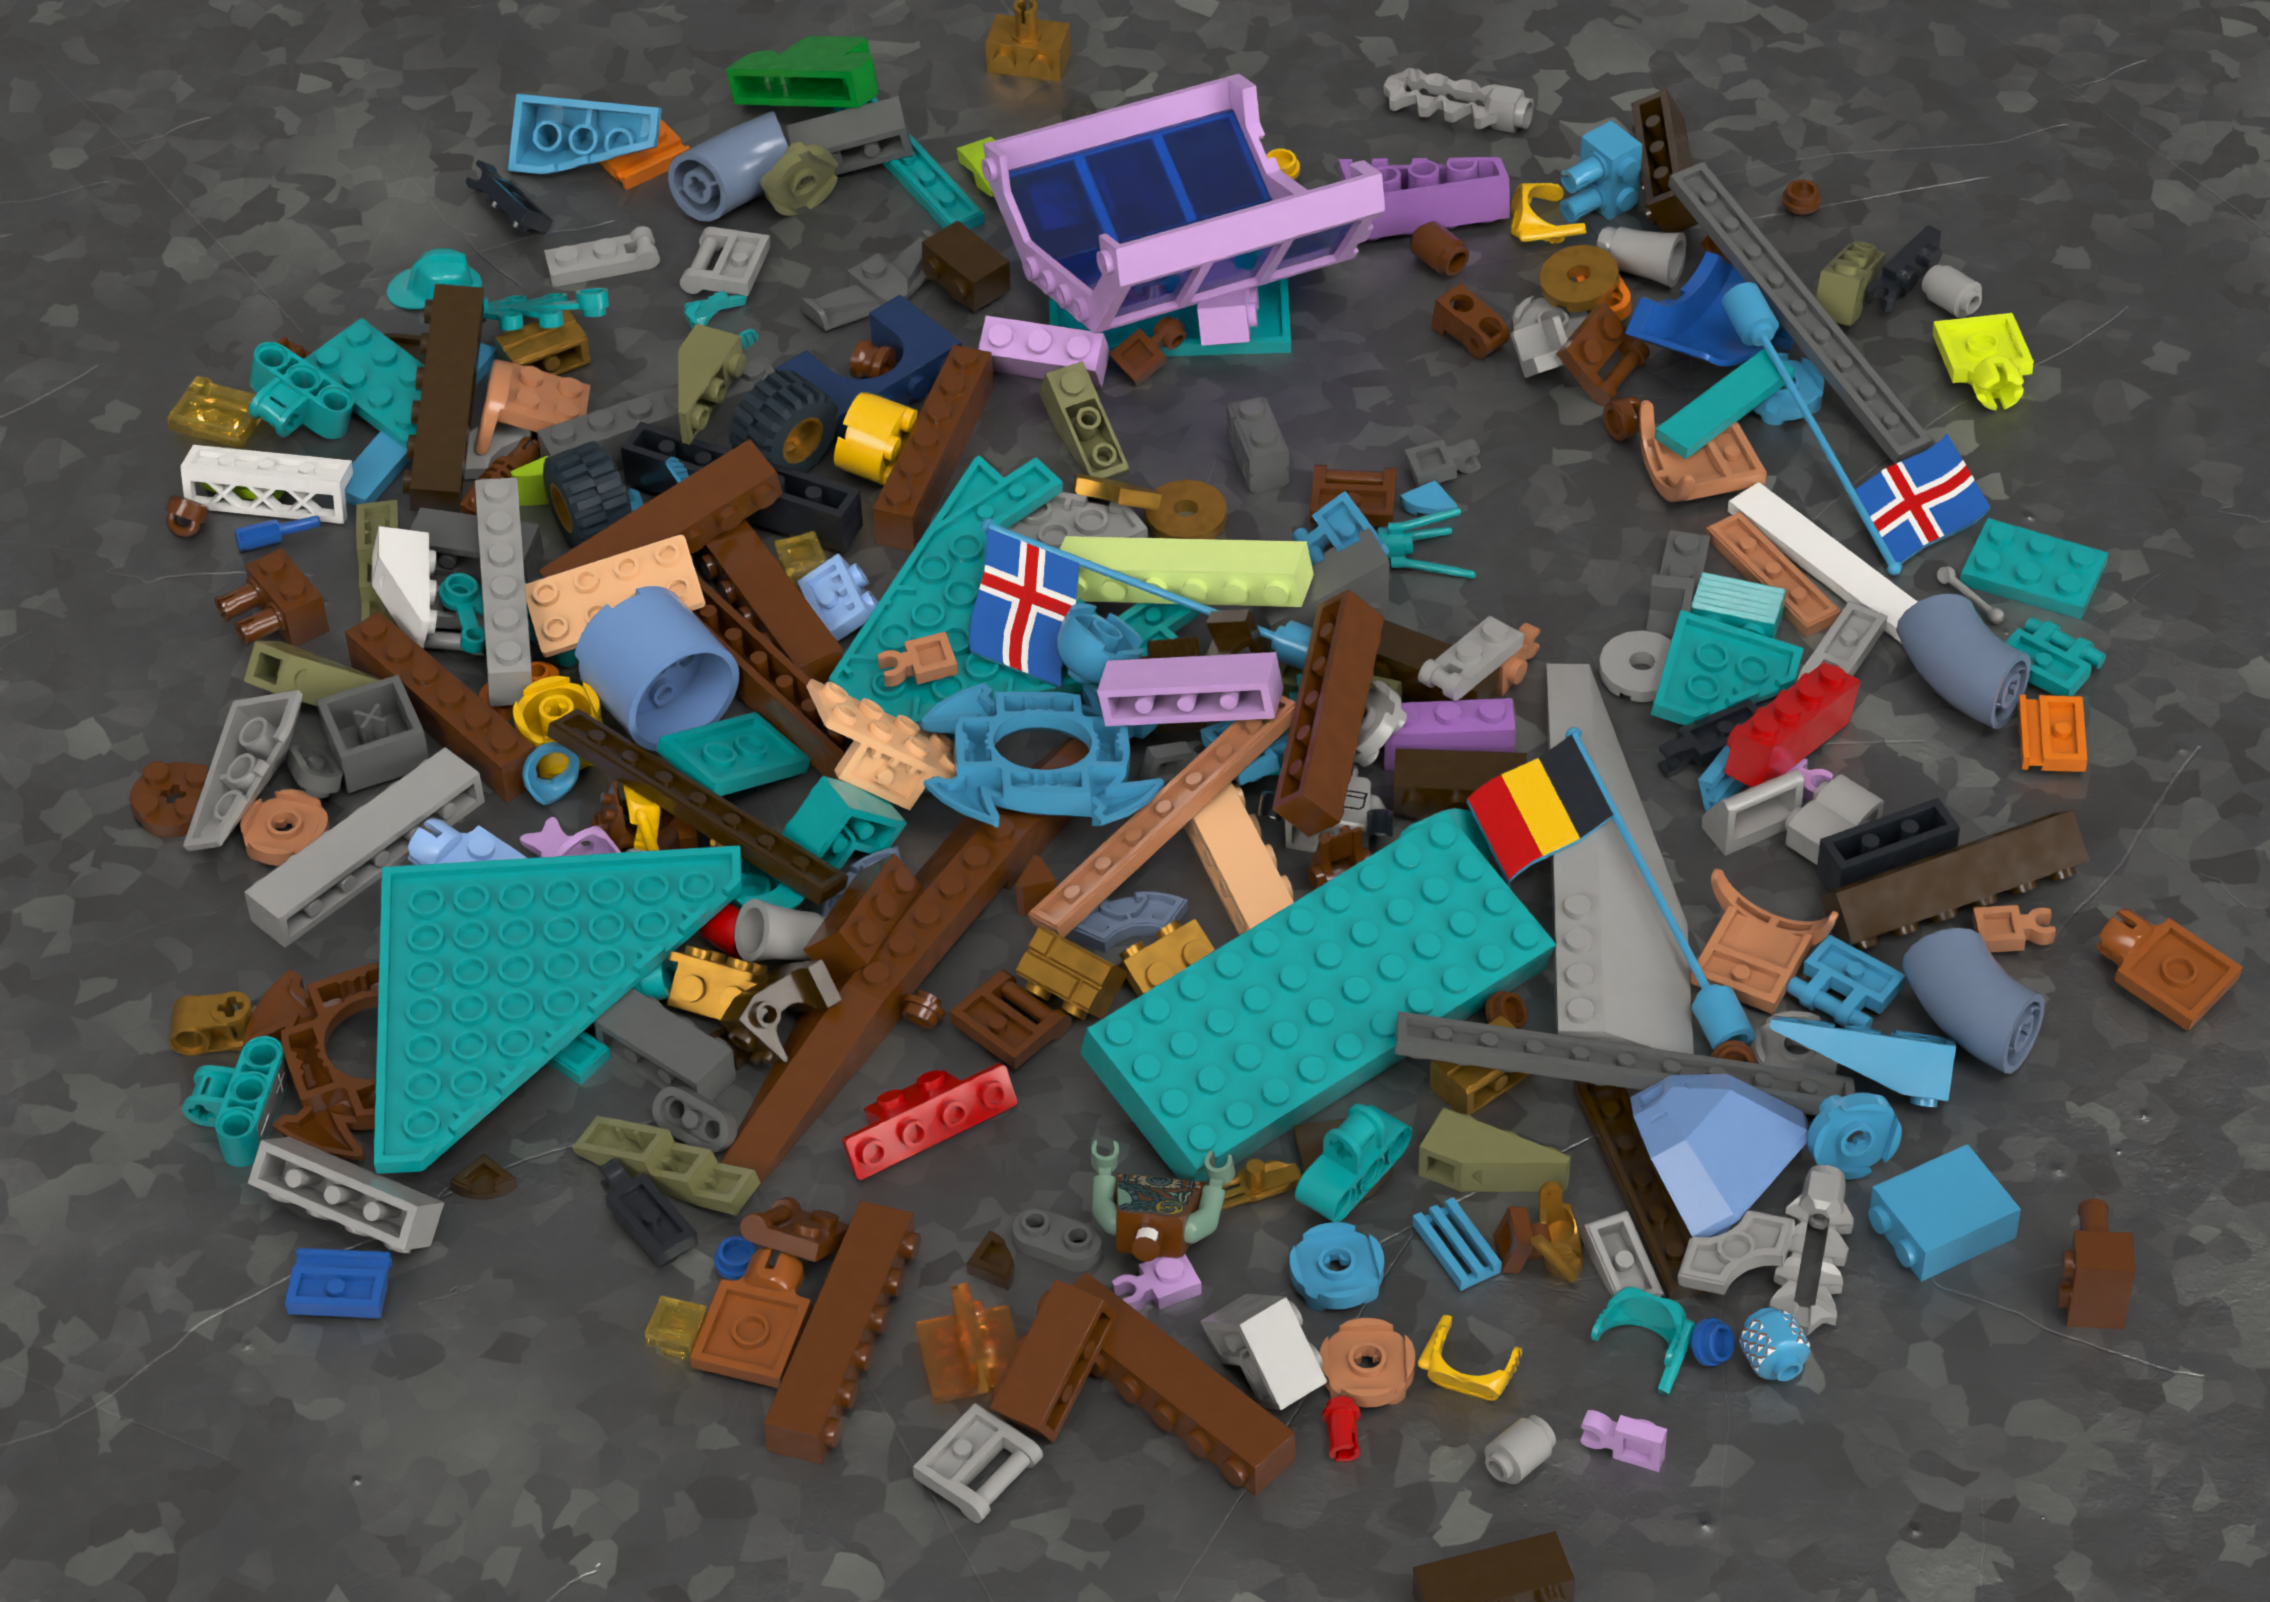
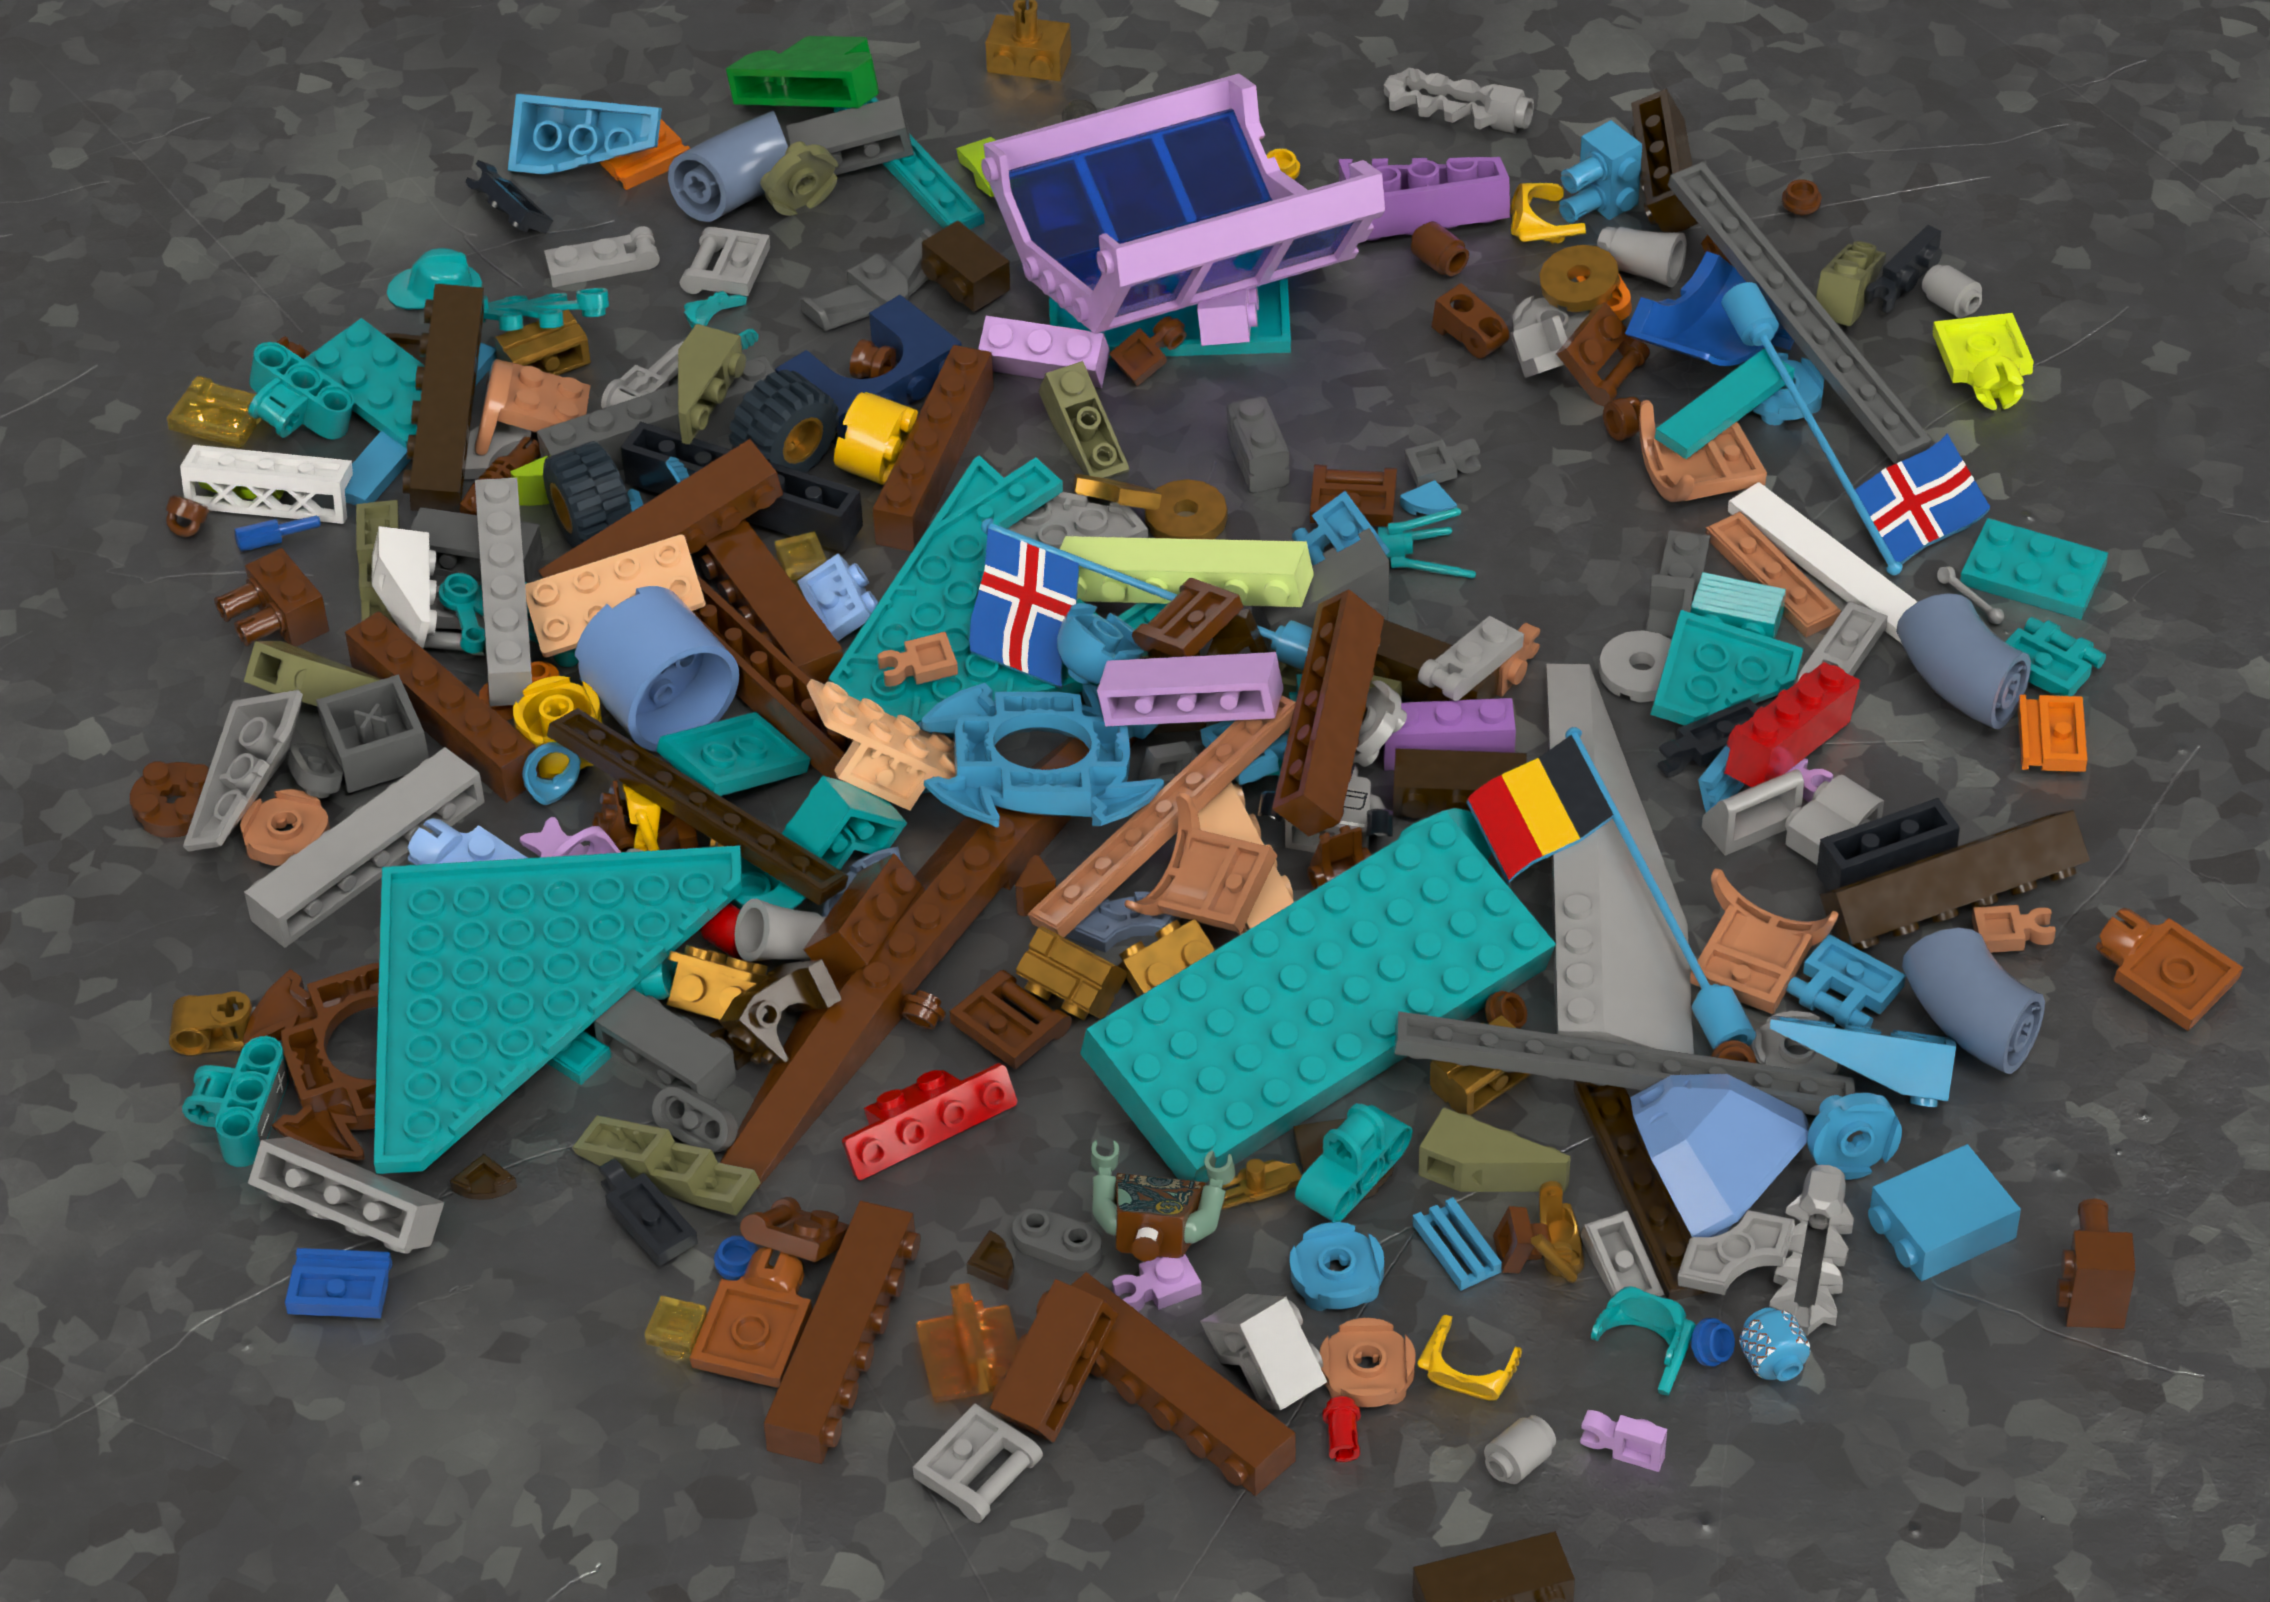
none -> light grey connector [601,341,684,409]
none -> nougat piece [1124,792,1278,933]
none -> reddish brown plate [1132,578,1244,657]

